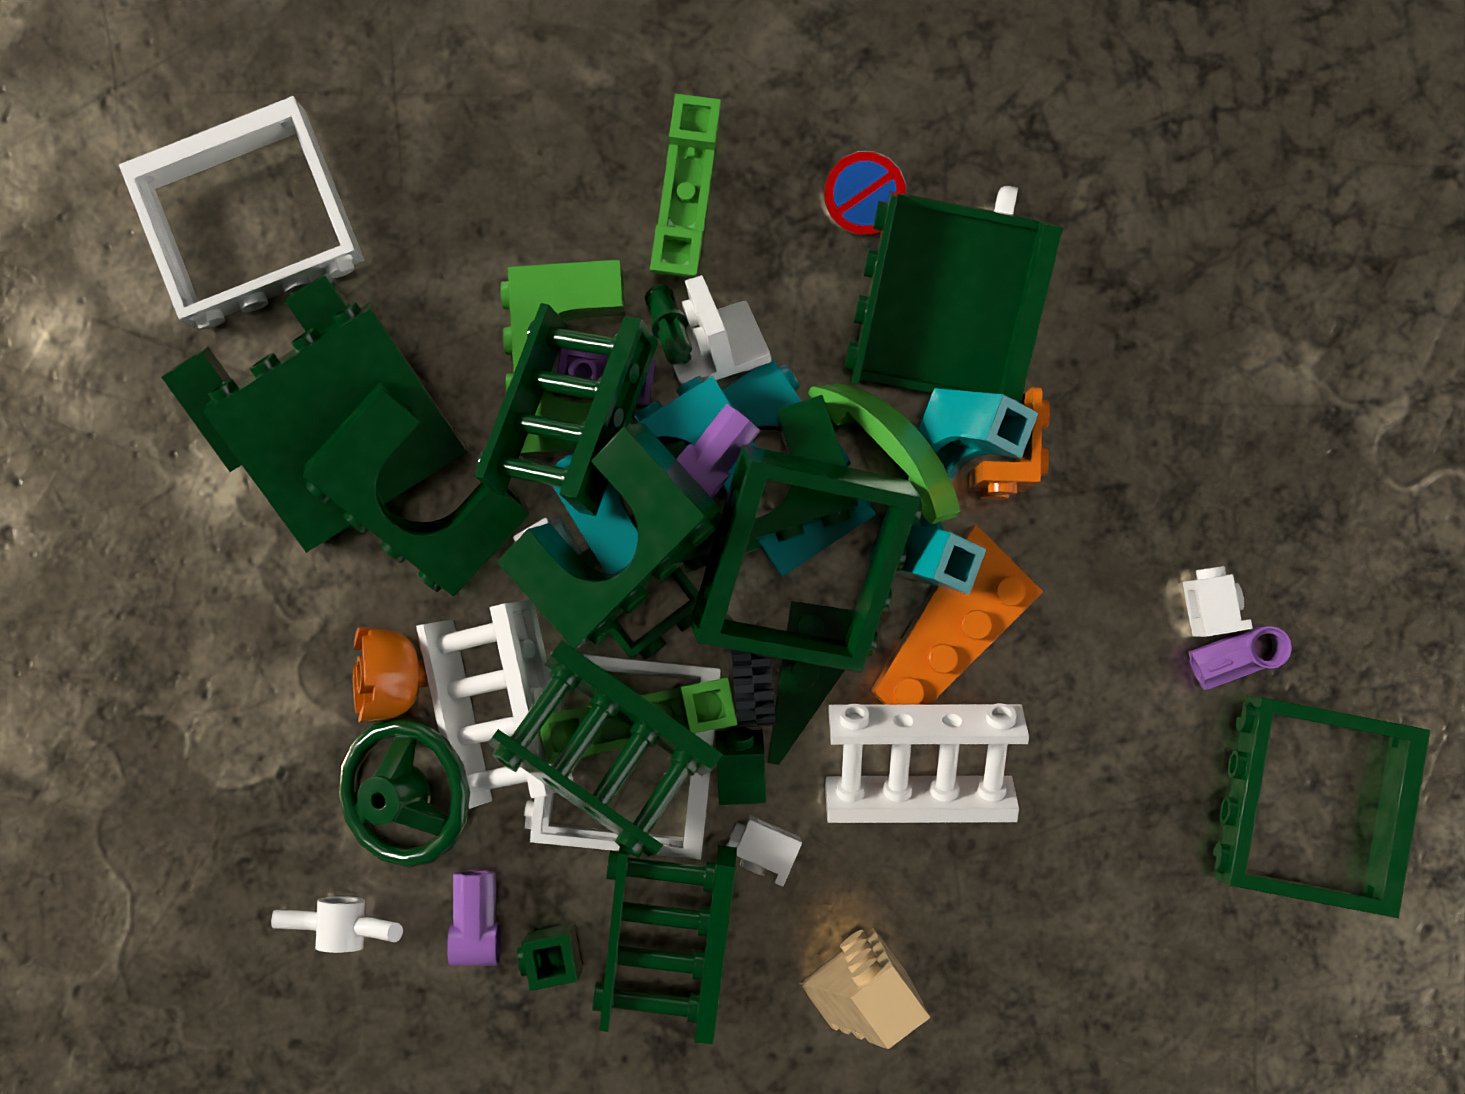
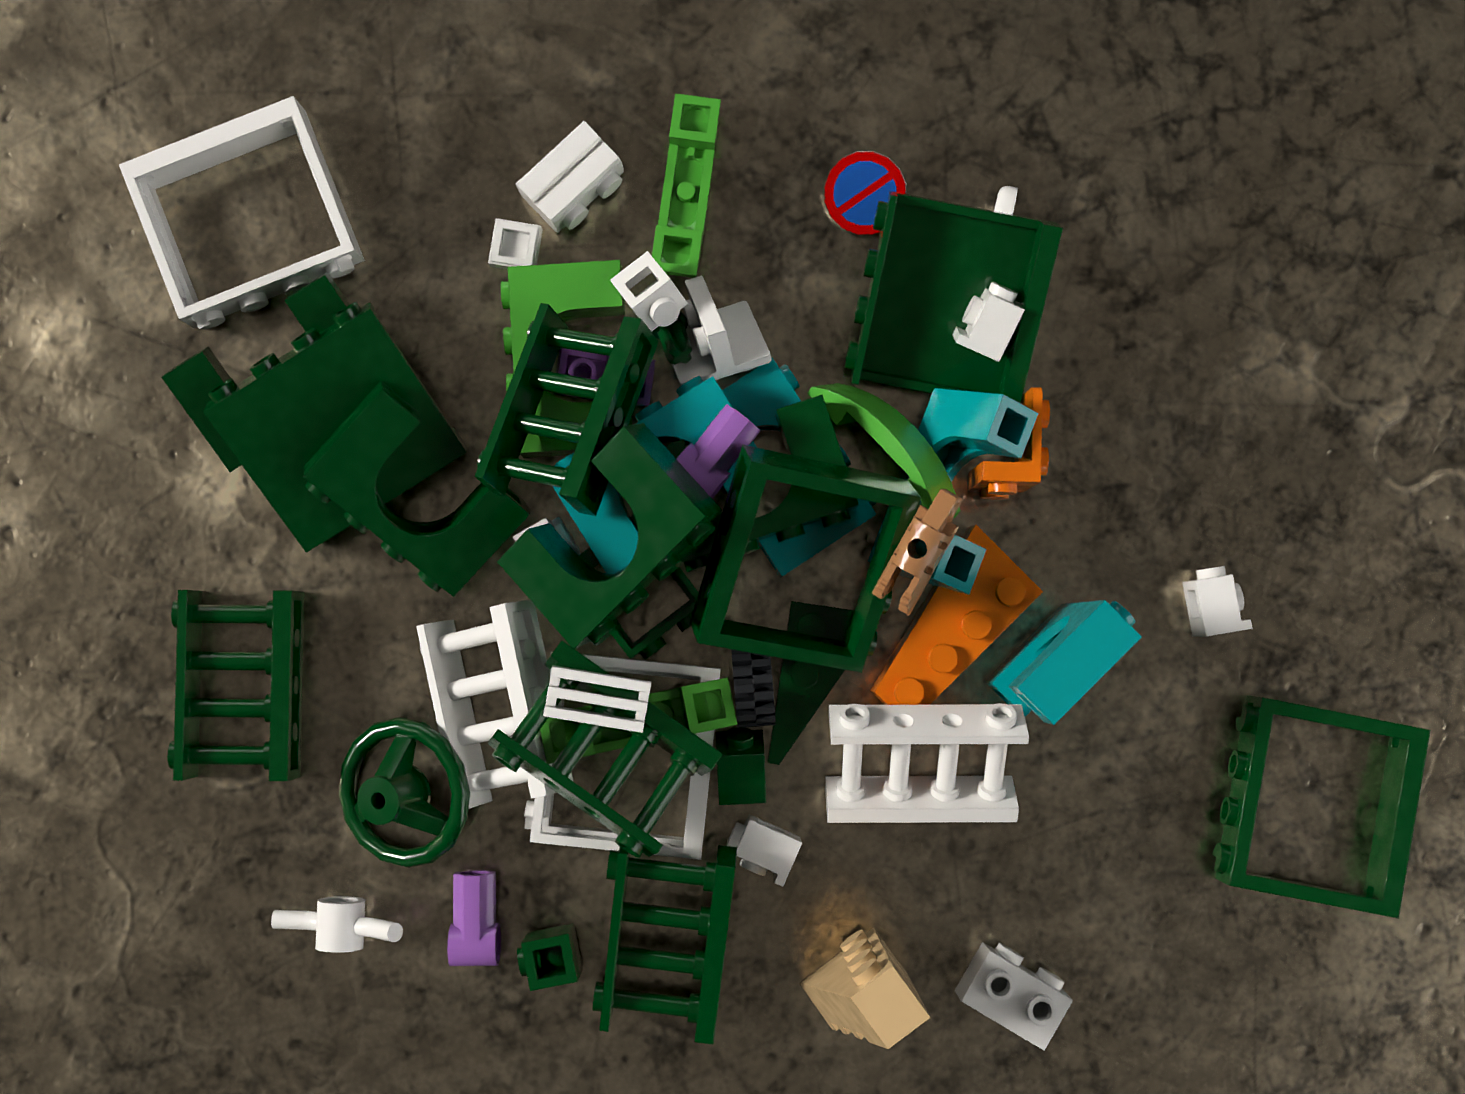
orange cylinder [353,627,428,723] -> none
medium lavender piece [1188,624,1292,690] -> none
none -> dark green fence [167,590,304,781]
none -> white tile [488,218,543,270]
none -> white brick [516,121,624,233]
none -> white tile [543,665,651,733]
none -> white brick [610,251,688,332]
none -> medium nougat hinge [871,489,963,615]
none -> white brick [952,282,1025,362]
none -> white brick [955,942,1073,1051]
none -> teal arch [984,600,1142,725]

